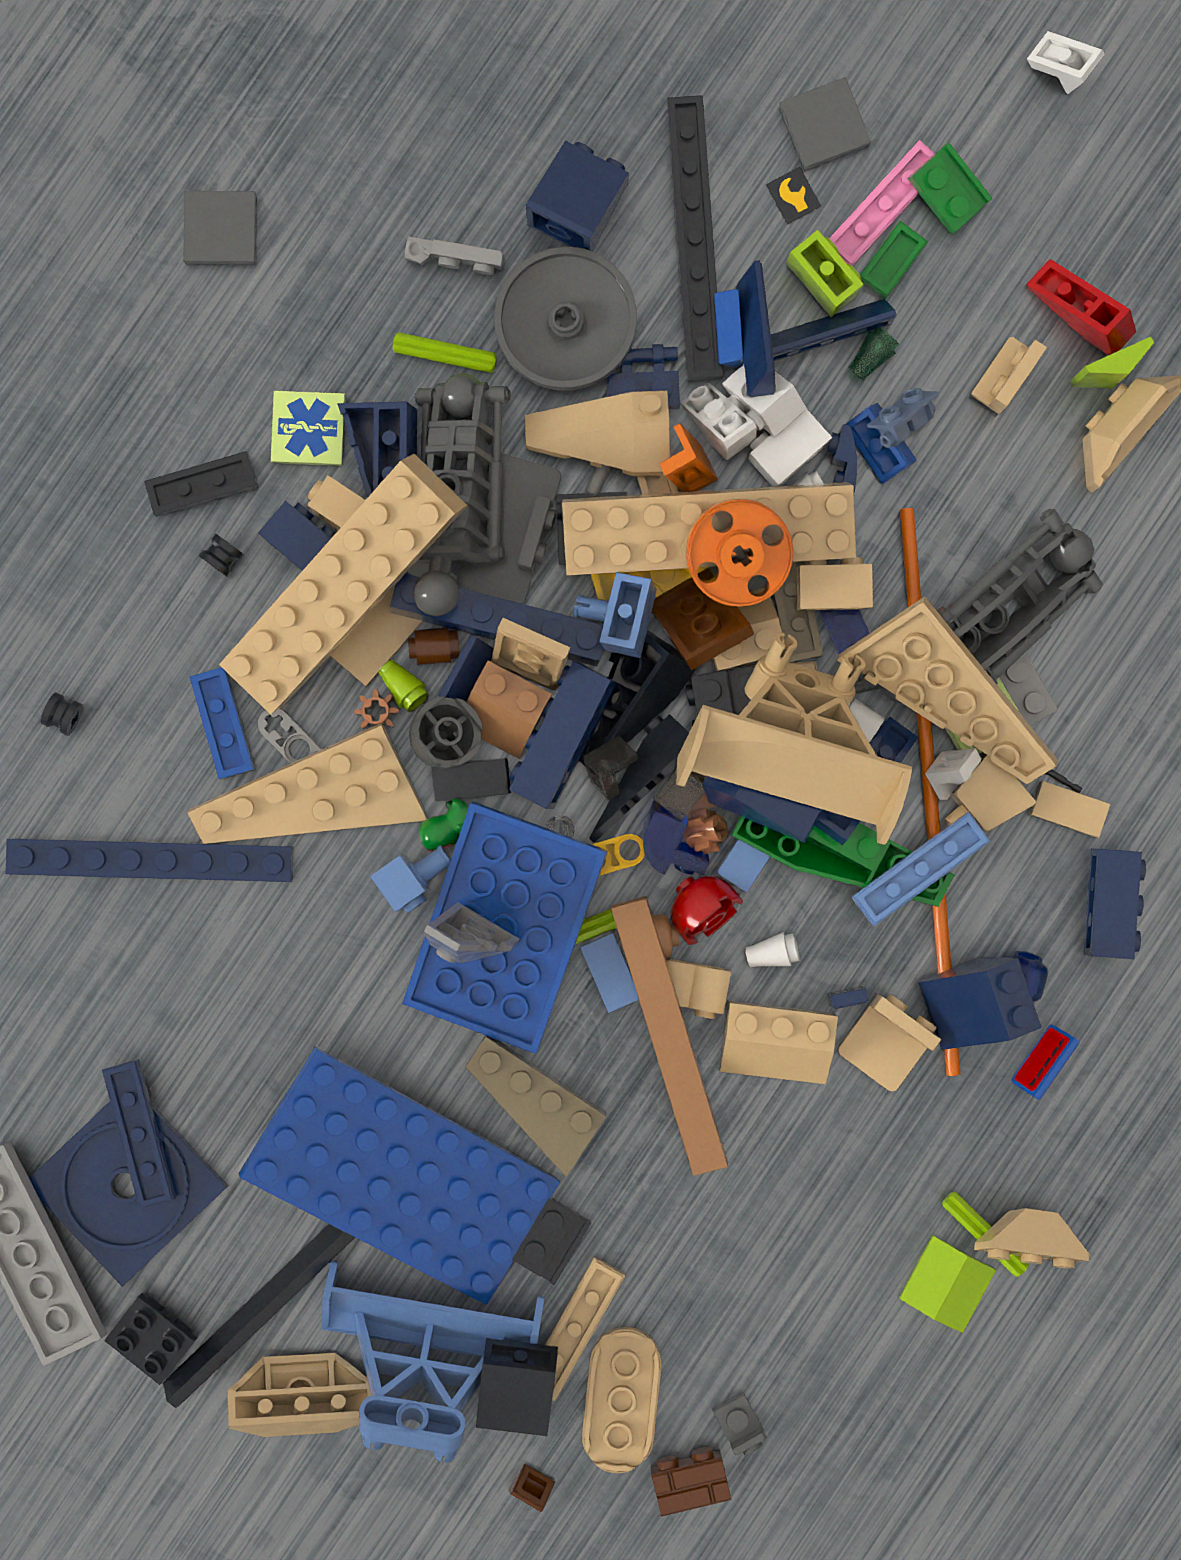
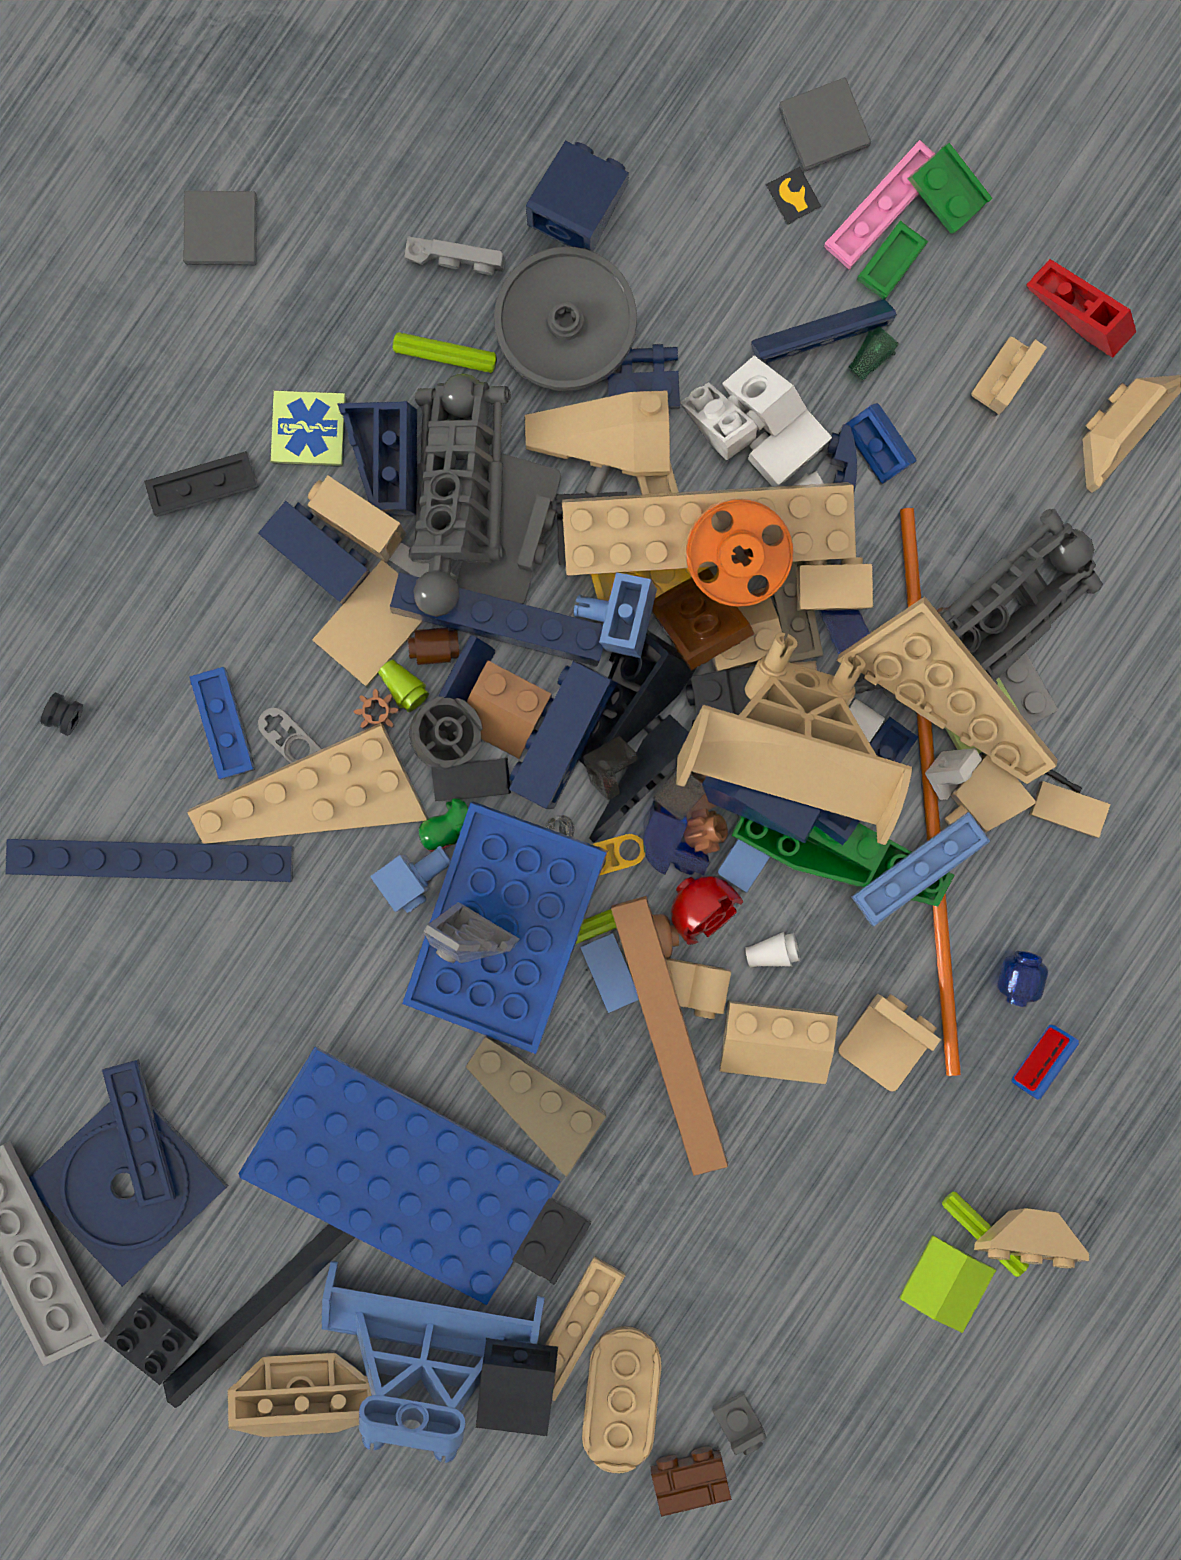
black wheel [199,533,244,577] -> none
tan brick [219,454,467,715] -> none
tan tile [491,618,570,691] -> none
reddish brown slope [509,1464,555,1512] -> none
orange panel [660,423,718,492] -> none
black plate [667,95,723,381] -> none
blue slope [714,289,743,369] -> none
dark blue slope [736,260,776,397] -> none
lime brick [786,230,864,317] -> none
dark blue tile [827,986,869,1009] -> none
sand blue hinge [867,388,939,448] -> none
dark blue slope [918,957,1042,1050] -> none
white slope [1027,31,1105,94] -> none
lime slope [1070,336,1154,389] -> none
dark blue brick [1083,848,1146,960] -> none

